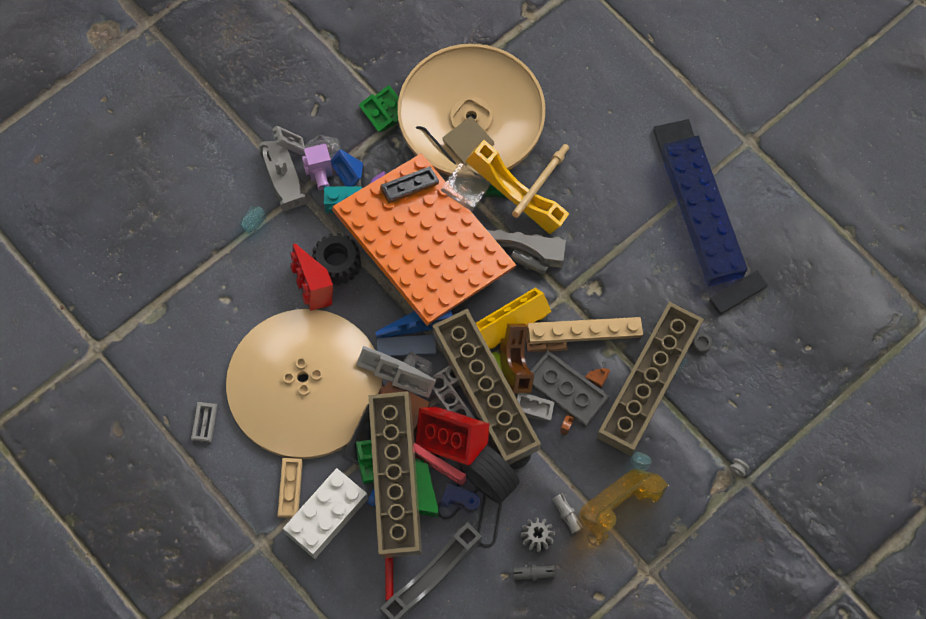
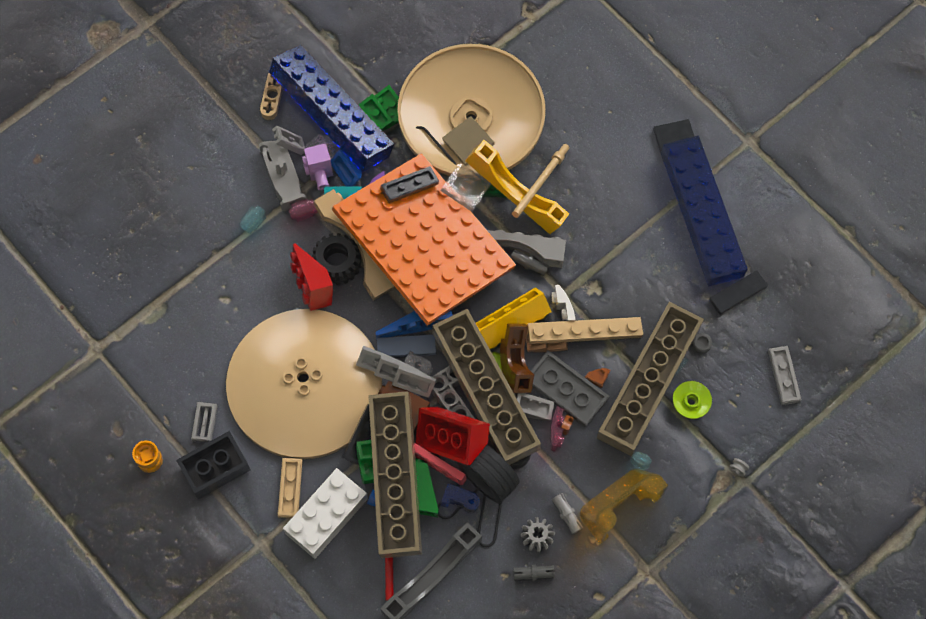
none -> light orange wheel [132,440,163,473]
none -> black brick [176,431,251,499]
none -> tan beam [260,69,285,120]
none -> clear blue brick [269,45,394,172]
none -> clear pink brick [288,199,318,222]
none -> tan arch [313,189,394,301]
none -> clear pink slope [550,406,565,452]
none -> white slope [551,285,576,321]
none -> lime dish [673,381,712,419]
none -> light grey tile [768,346,801,405]

